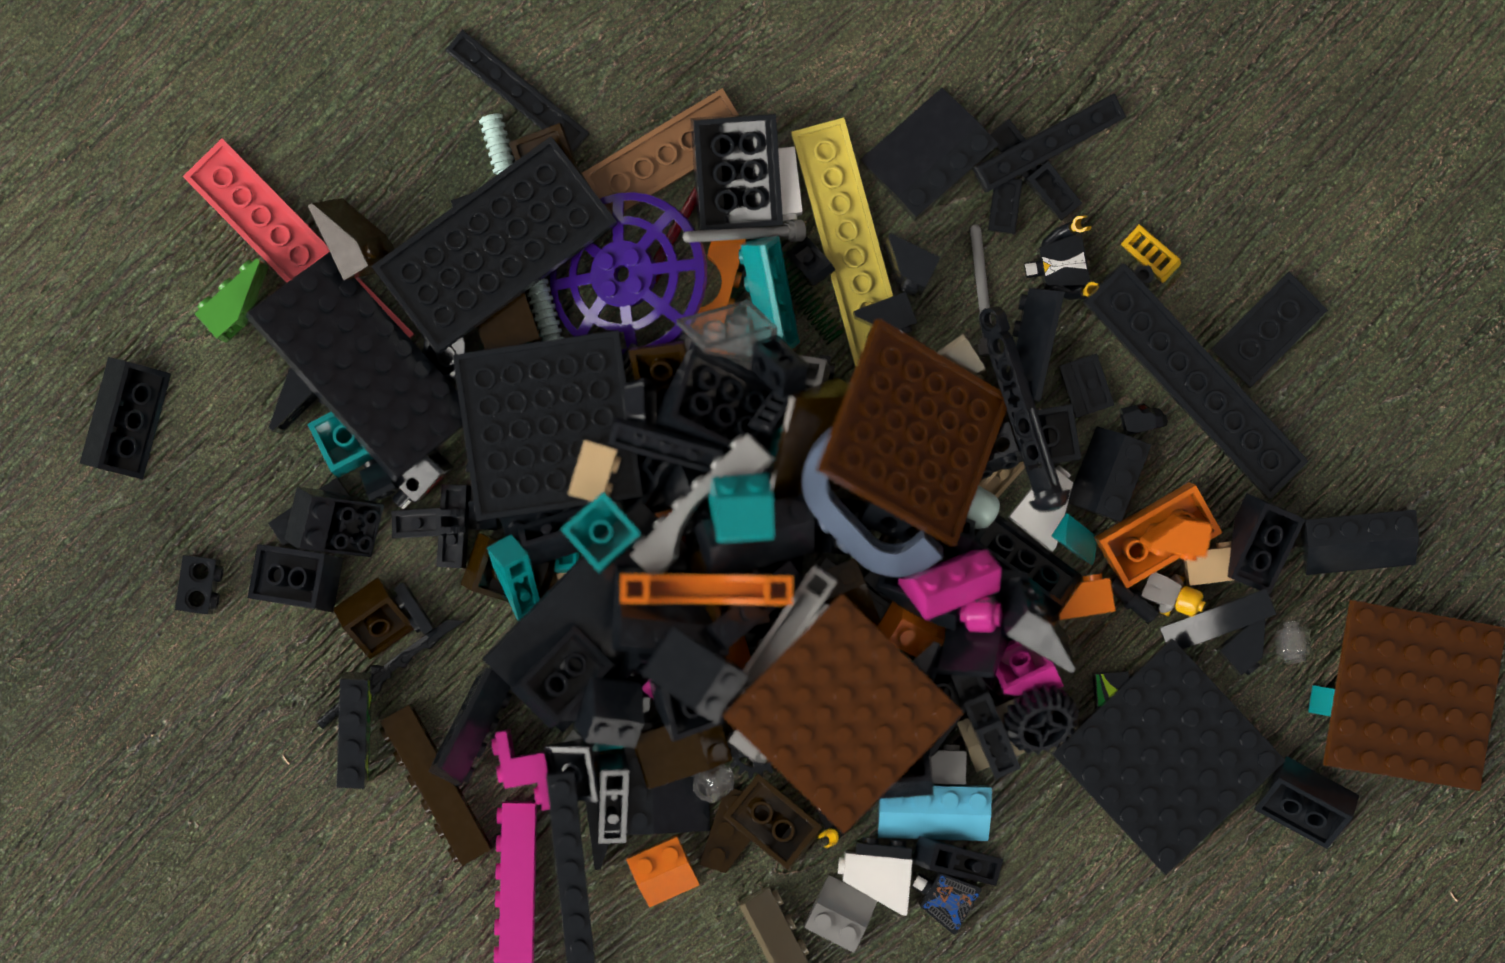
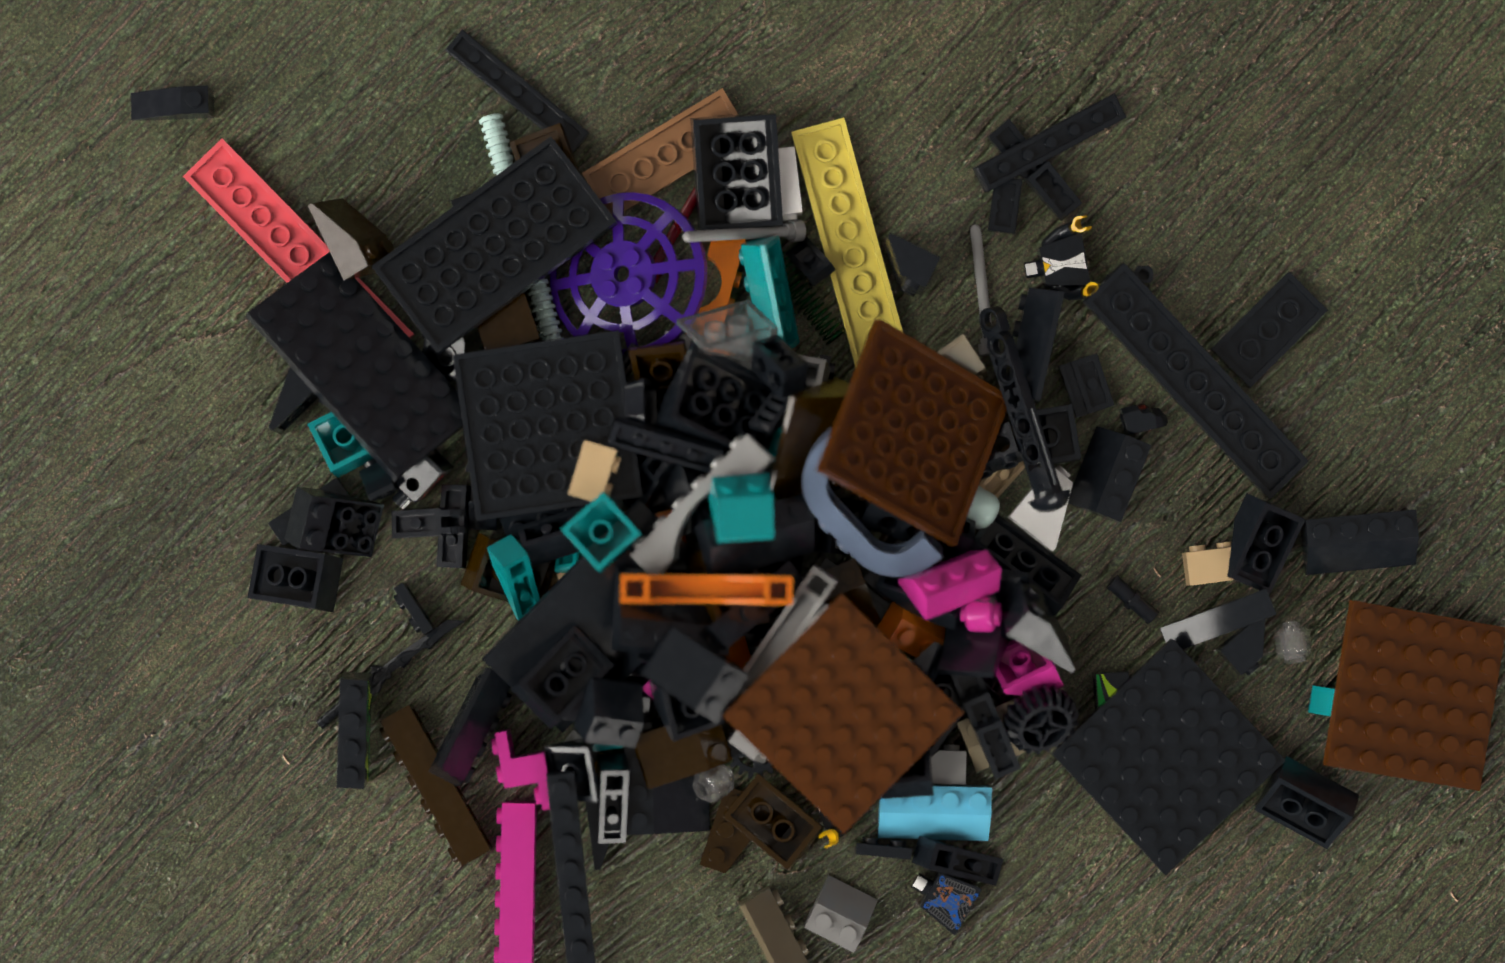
black slope [80,357,172,479] -> none
black brick [175,555,224,615] -> none
bright green slope [195,258,269,343] -> none
dark brown slope [333,577,414,659] -> none
orange slope [626,834,700,908] -> none
white slope [838,851,912,915] -> none
black slope [853,292,917,334] -> none
black slope [860,88,999,221] -> none
teal slope [1051,513,1097,566] -> none
orange slope [1055,574,1115,620] -> none
orange slope [1094,482,1222,588] -> none
yellow slope [1121,224,1181,283] -> none
orange slope [1140,514,1212,561] -> none
light grey piece [1141,572,1206,617] -> none
none -> black slope [131,85,214,121]

